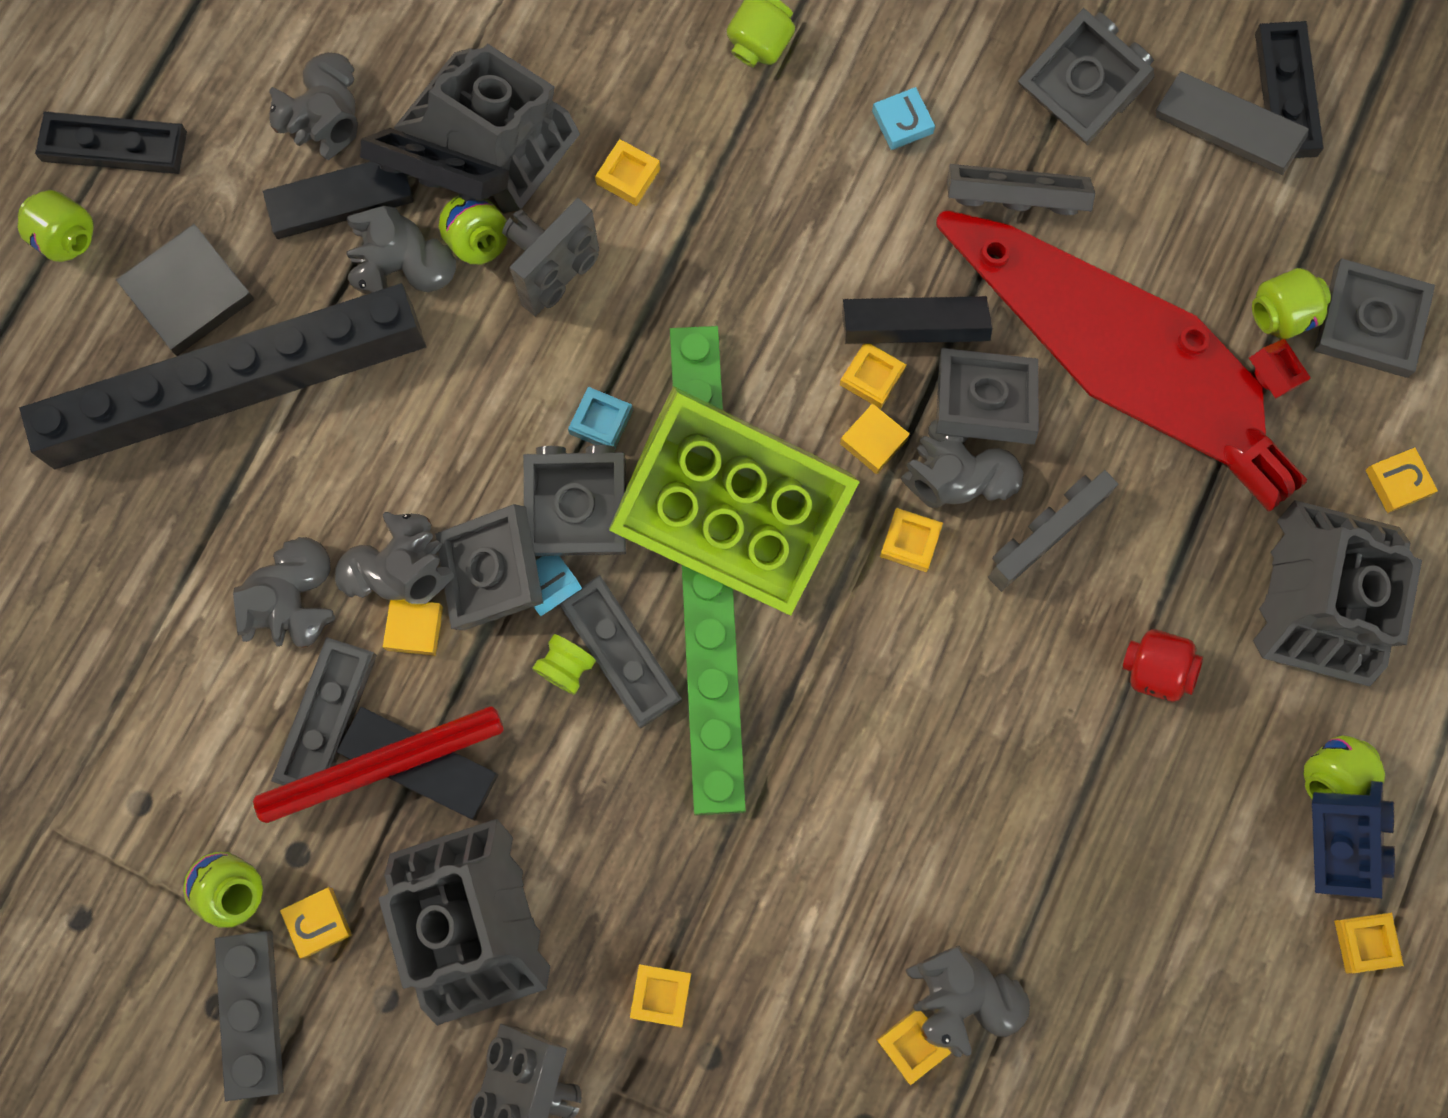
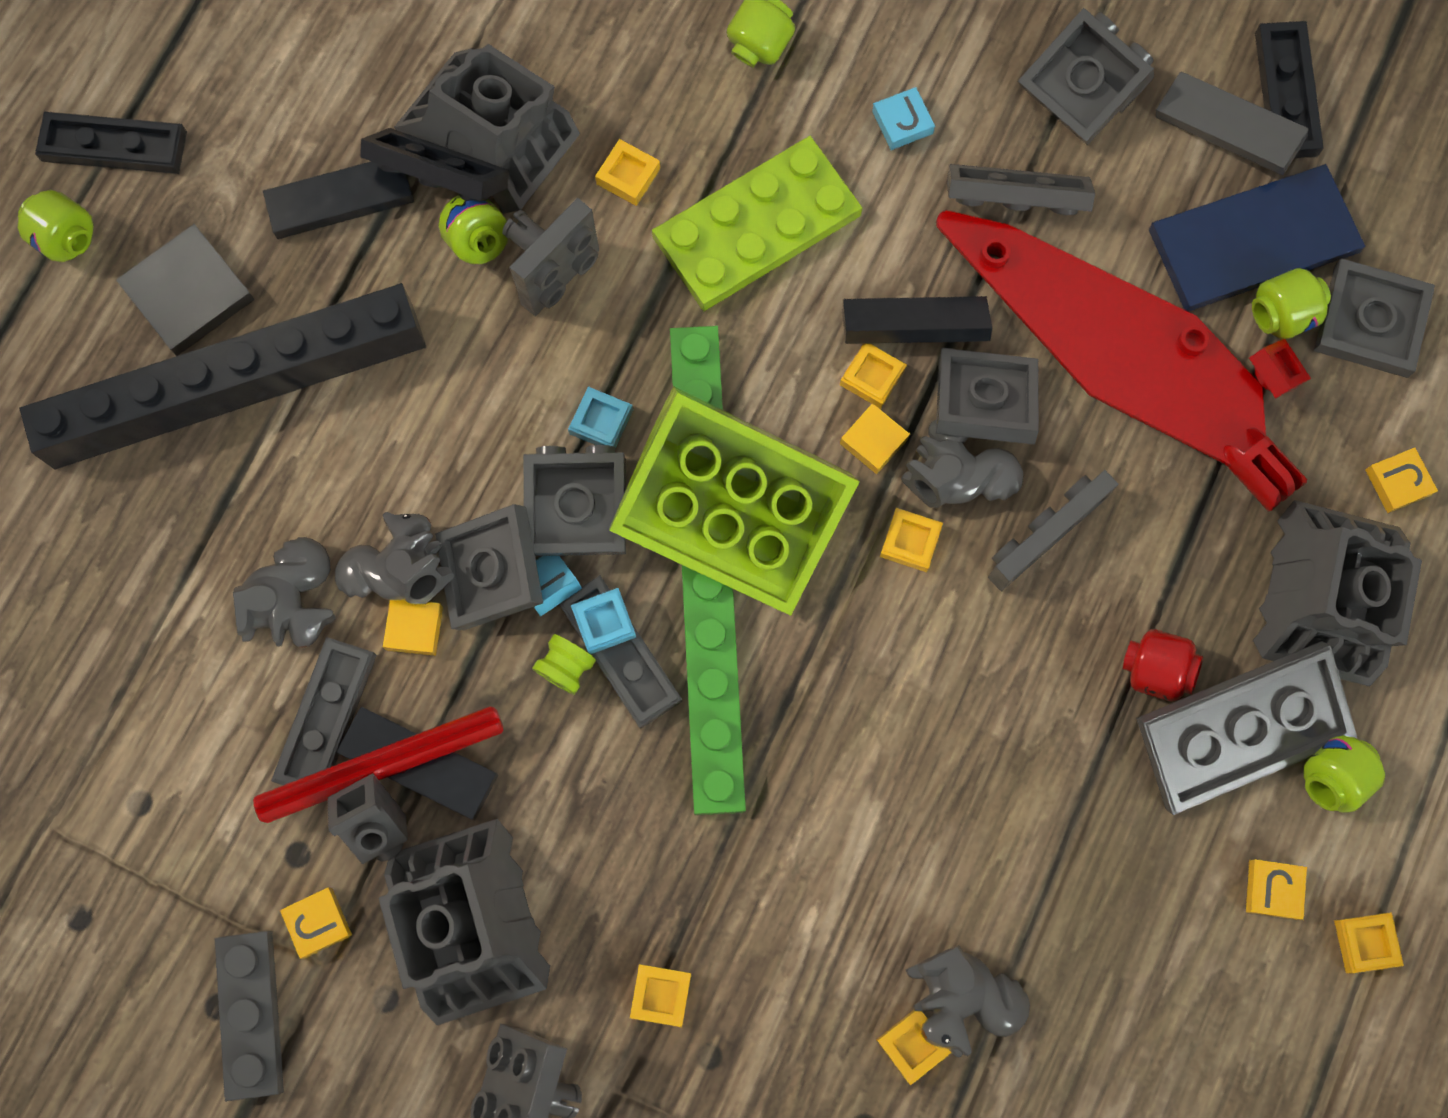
lime head [183,852,264,928] -> none
dark grey animal [269,52,358,160] -> none
dark grey animal [347,206,456,295] -> none
dark blue bracket [1312,781,1395,898] -> none
none -> dark grey brick [328,773,408,864]
none -> medium azure tile [571,588,636,655]
none -> lime plate [652,135,863,312]
none -> tile [1136,641,1357,815]
none -> dark blue tile [1148,164,1366,312]
none -> yellow tile [1246,859,1307,920]

